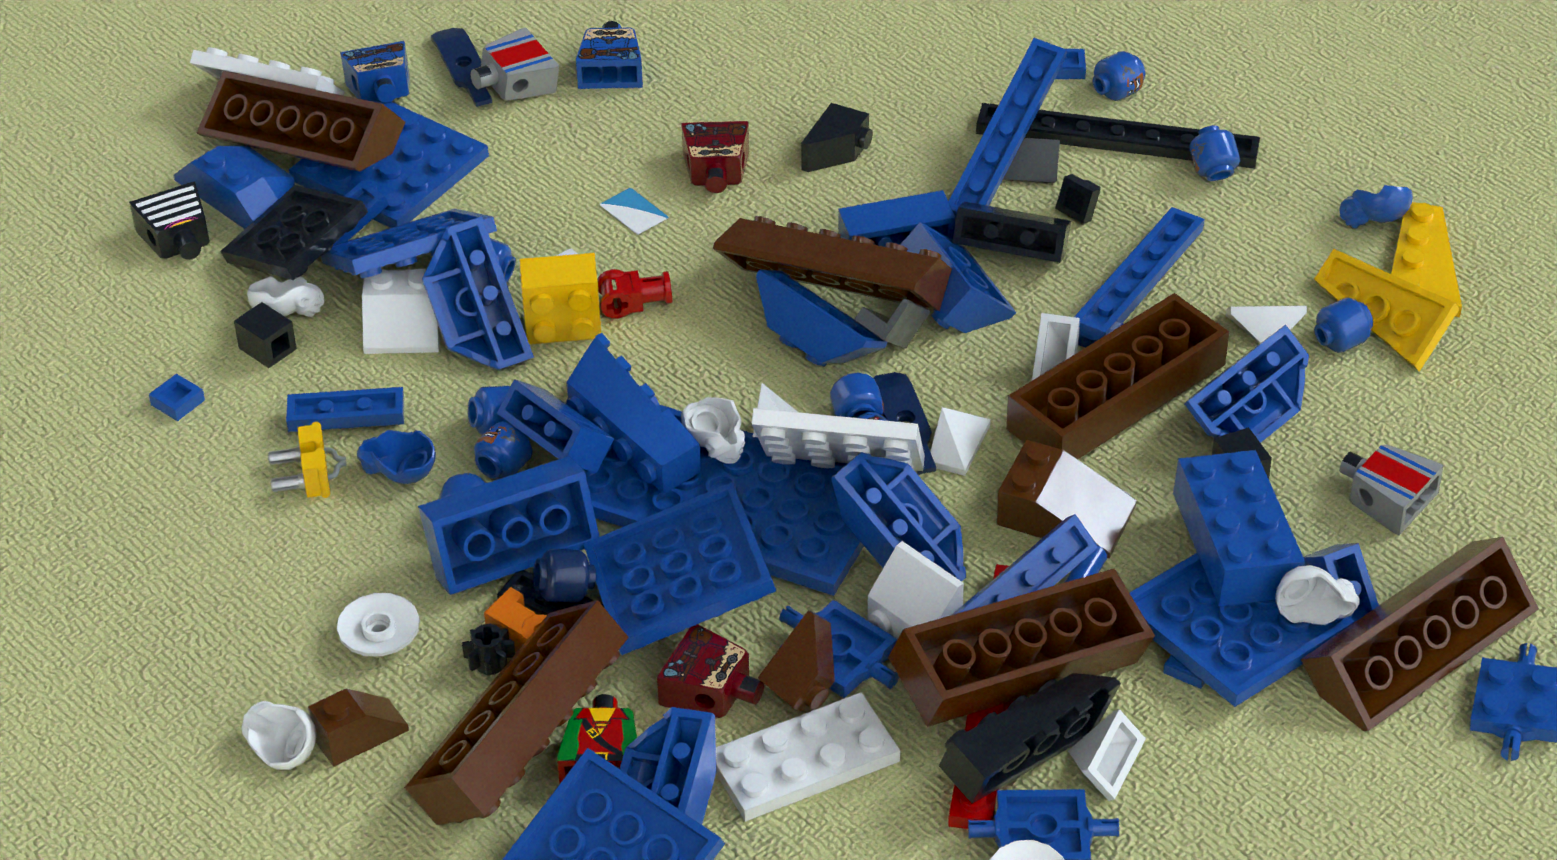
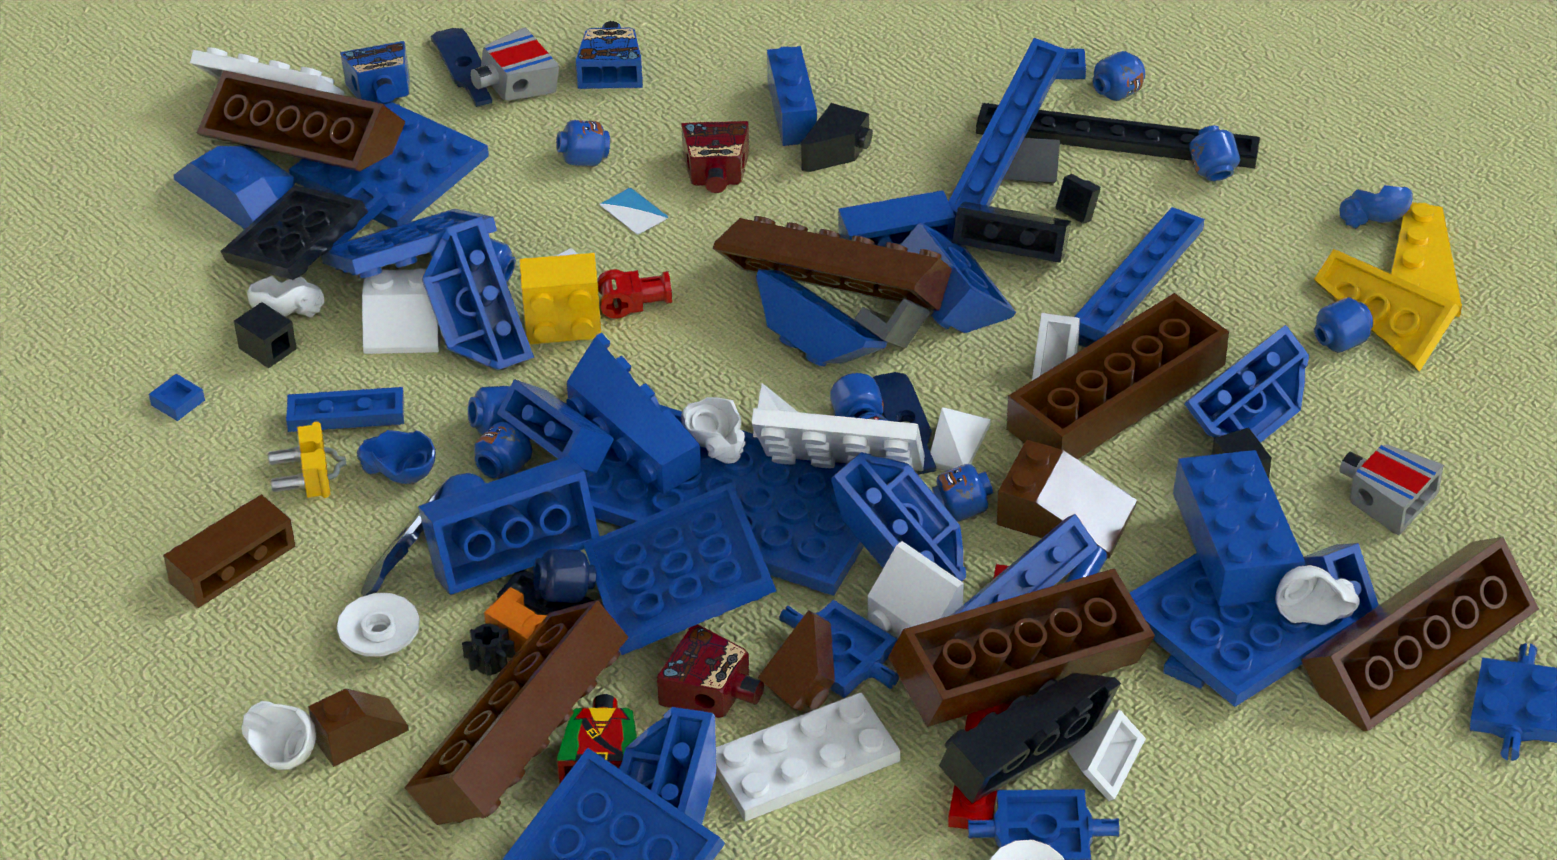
black torso [129,181,210,260] -> none
white slope [1226,306,1307,343] -> none
none -> reddish brown brick [163,494,296,608]
none -> piece [361,480,447,596]
none -> blue head [556,120,610,166]
none -> blue brick [767,46,817,146]
none -> blue head [932,464,994,522]

